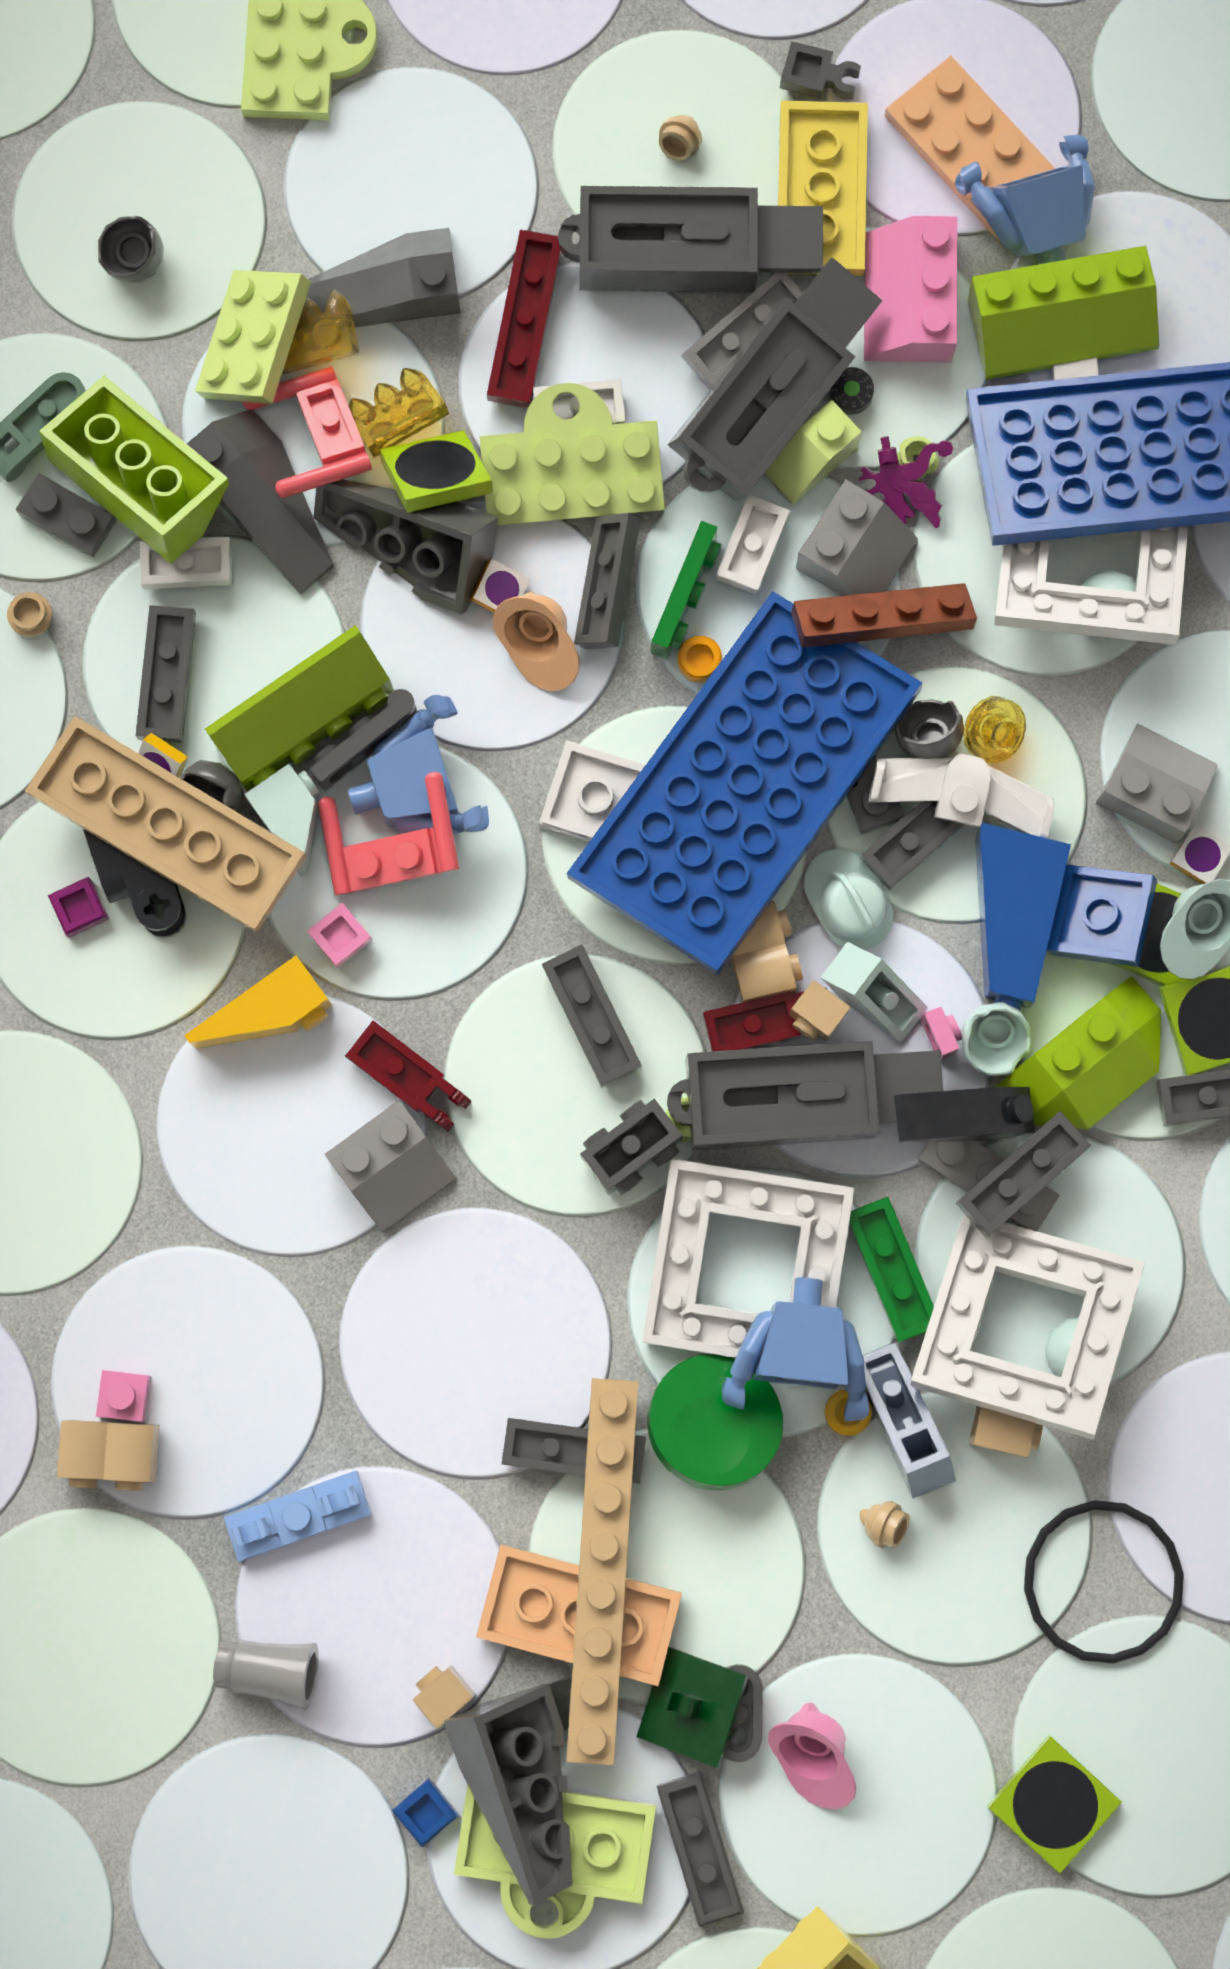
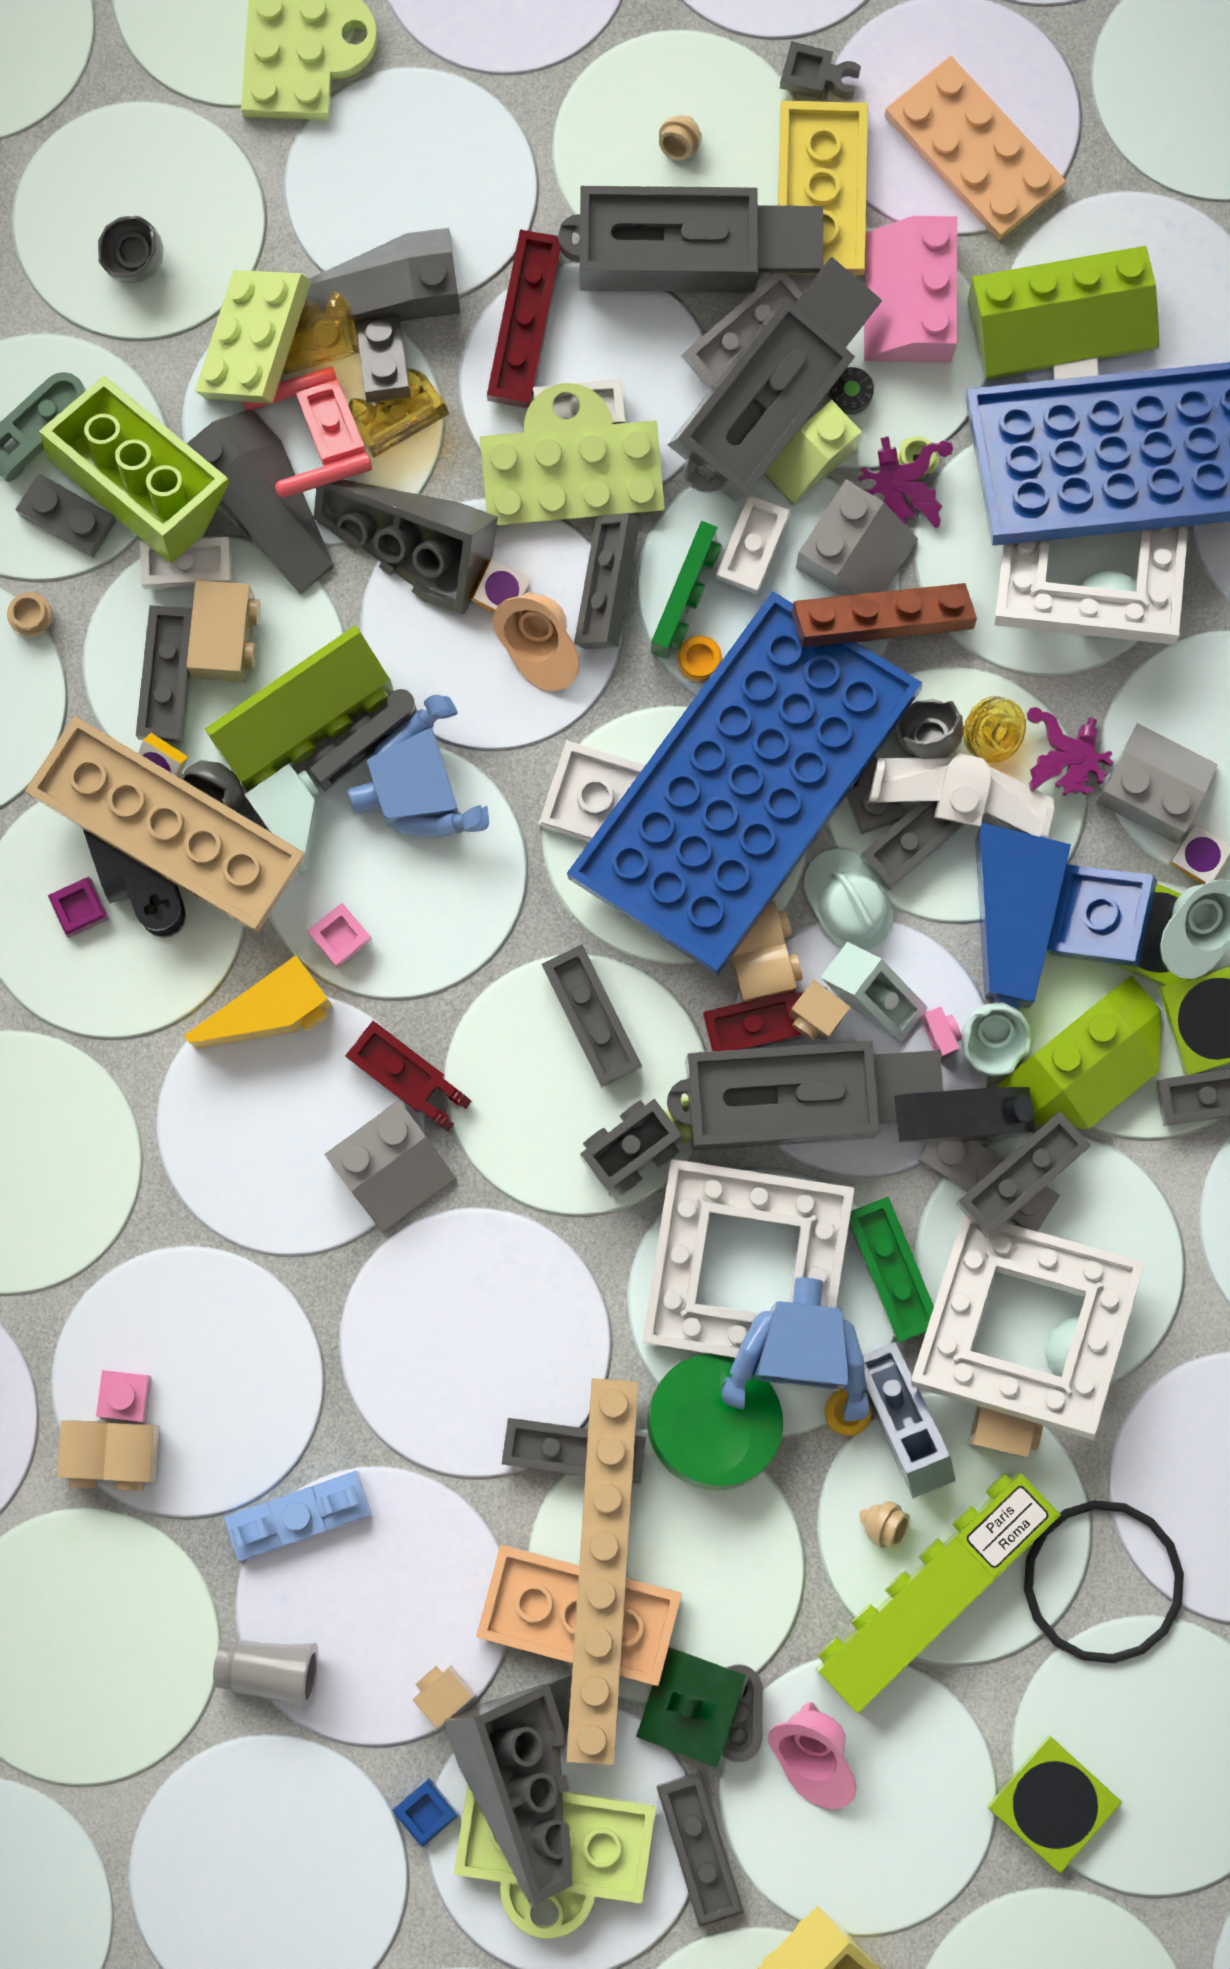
coral plate [318,772,460,896] -> none
tile [380,430,493,513] -> none
medium blue torso [955,135,1095,264] -> none
none -> tan brick [187,580,261,683]
none -> plate [356,316,411,403]
none -> lime brick [815,1473,1061,1714]
none -> magenta piece [1026,707,1114,796]

